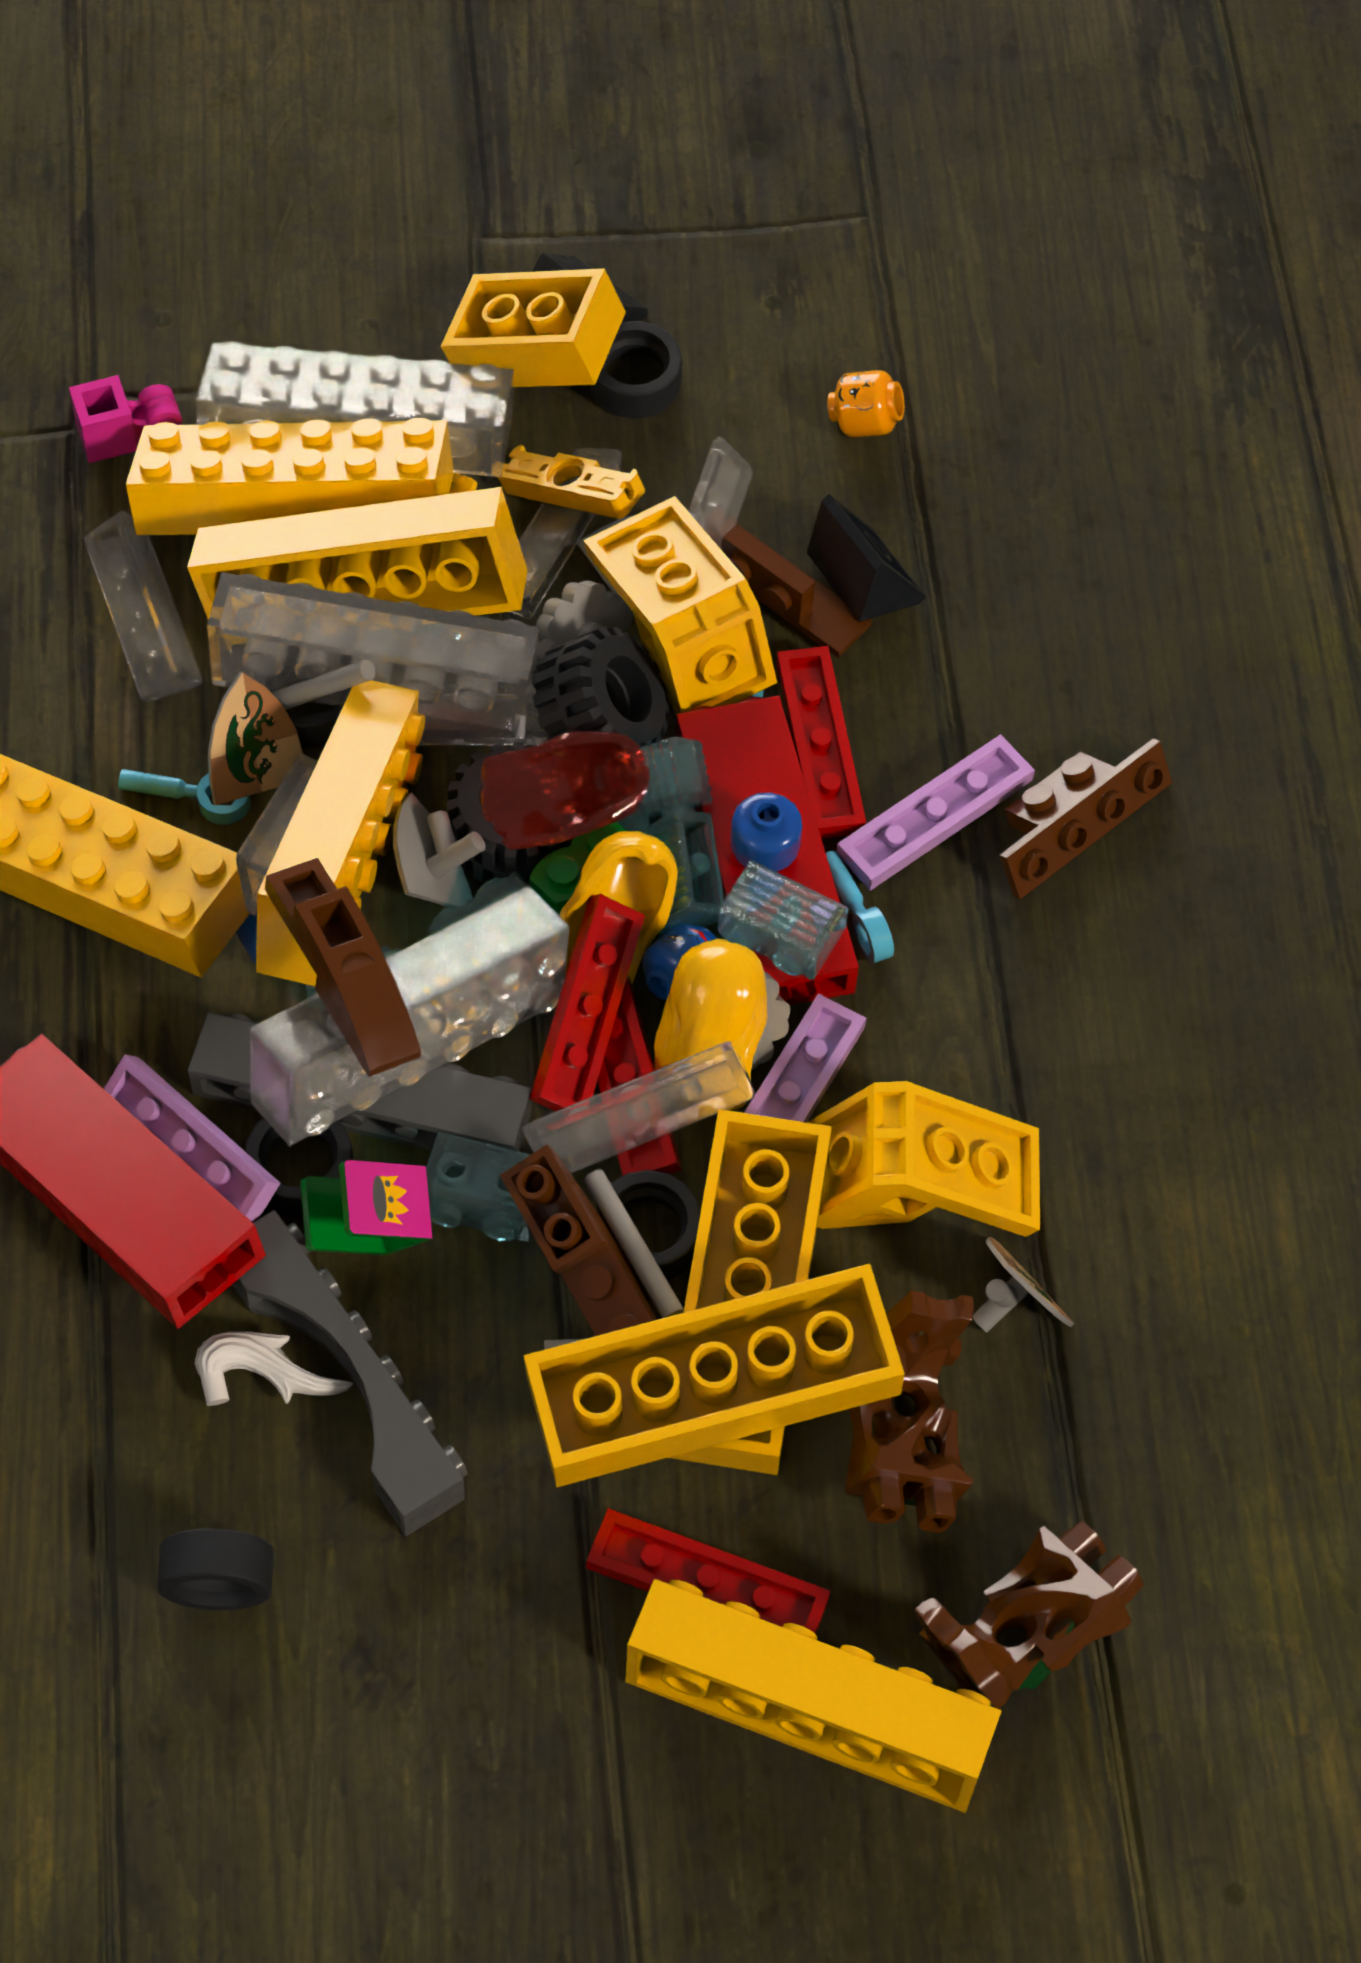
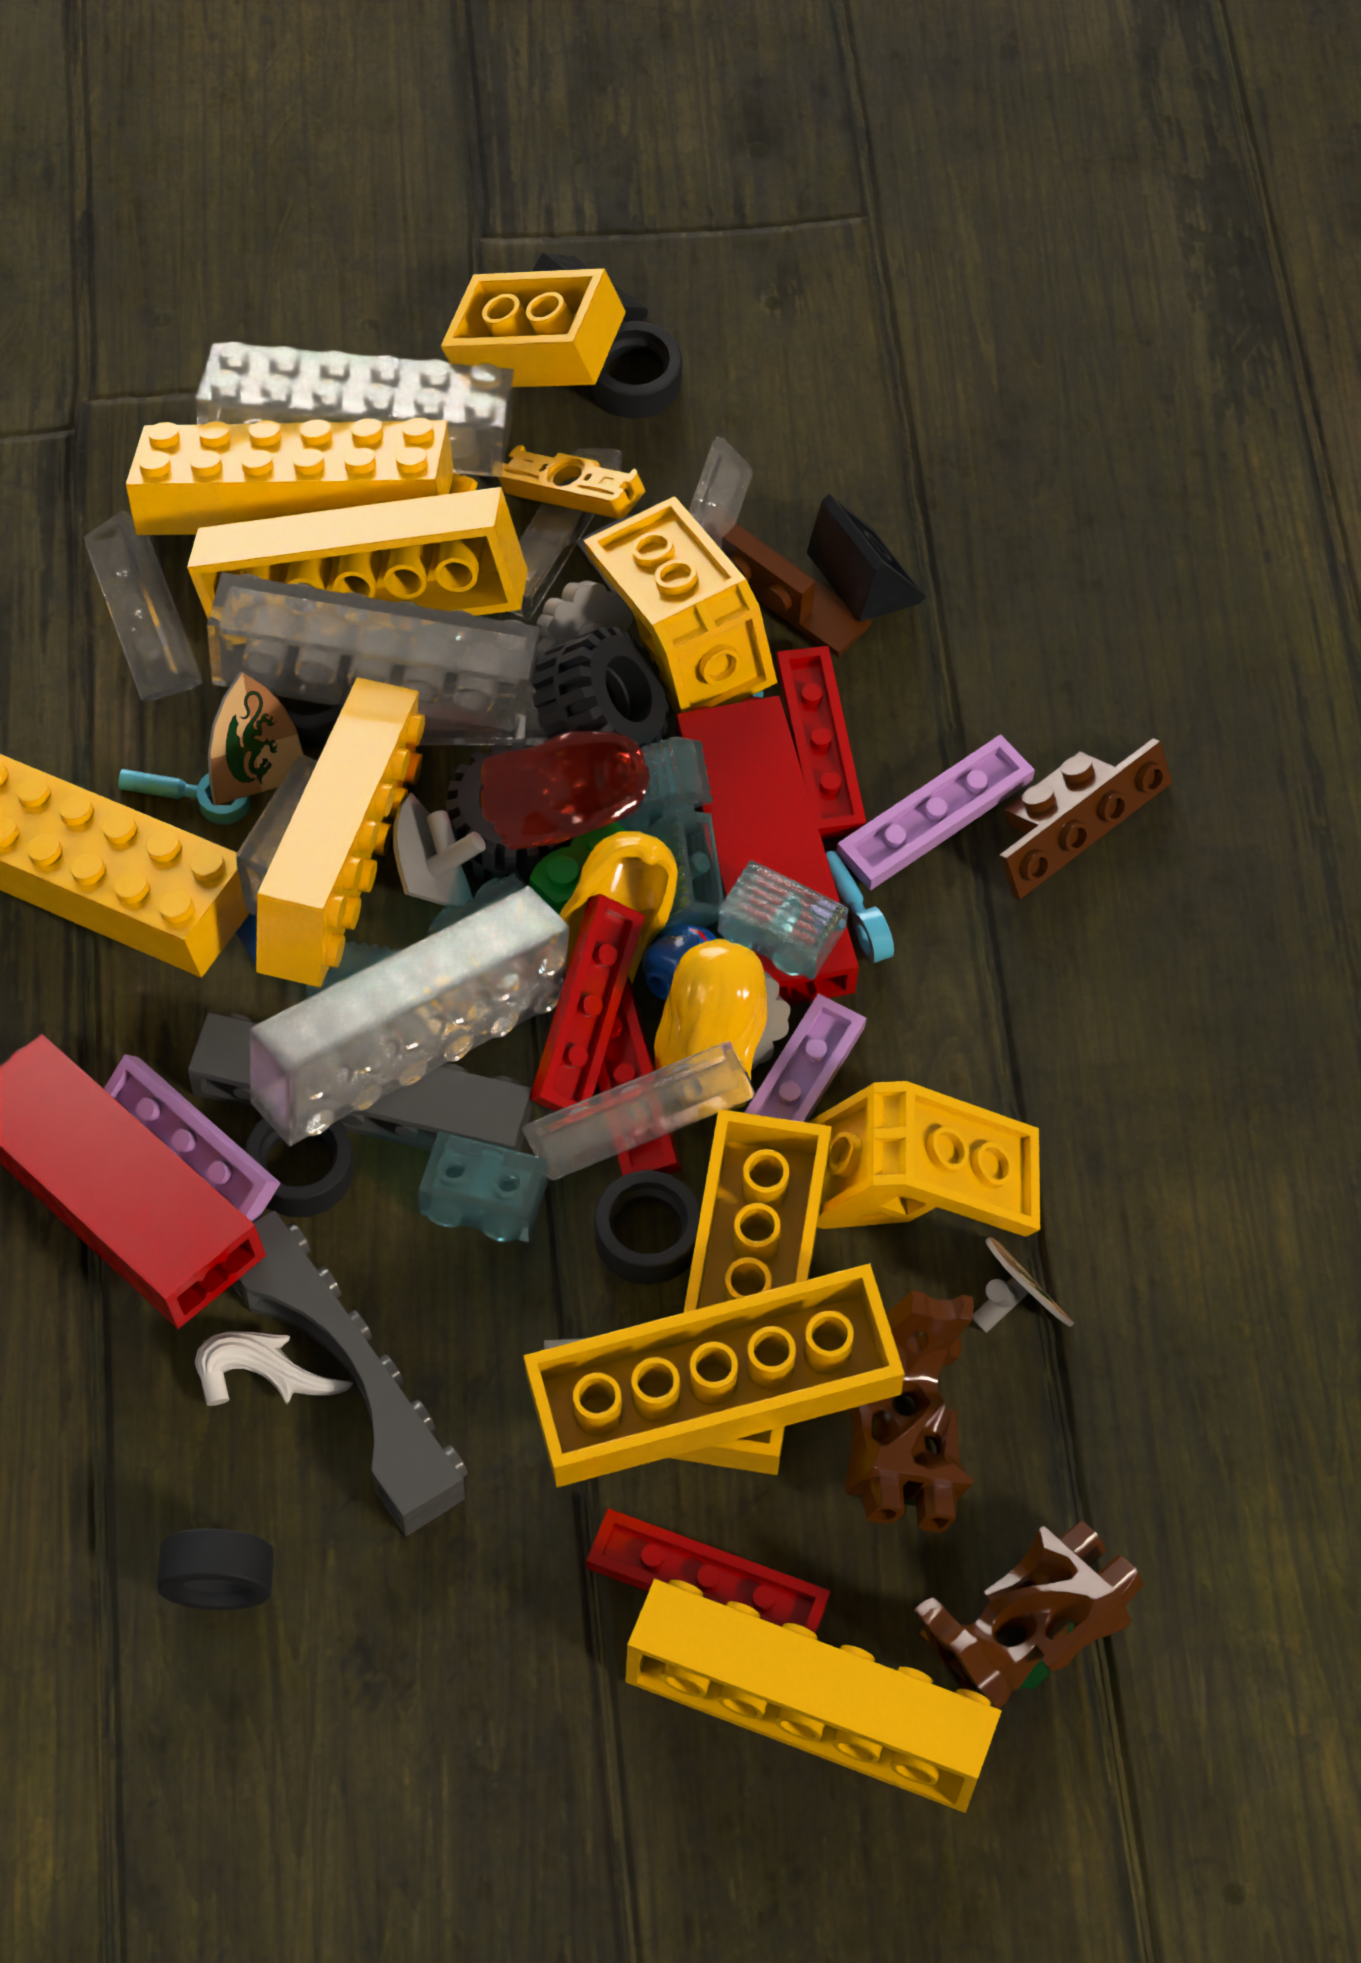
dark pink brick [69,375,183,463] -> none
reddish brown slope [265,858,422,1077] -> none
light grey piece [272,659,375,710] -> none
piece [300,1160,433,1256] -> none
reddish brown slope [500,1144,657,1336] -> none
light grey bar [583,1169,684,1318] -> none
blue head [730,792,803,873] -> none
light orange head [827,370,905,438] -> none

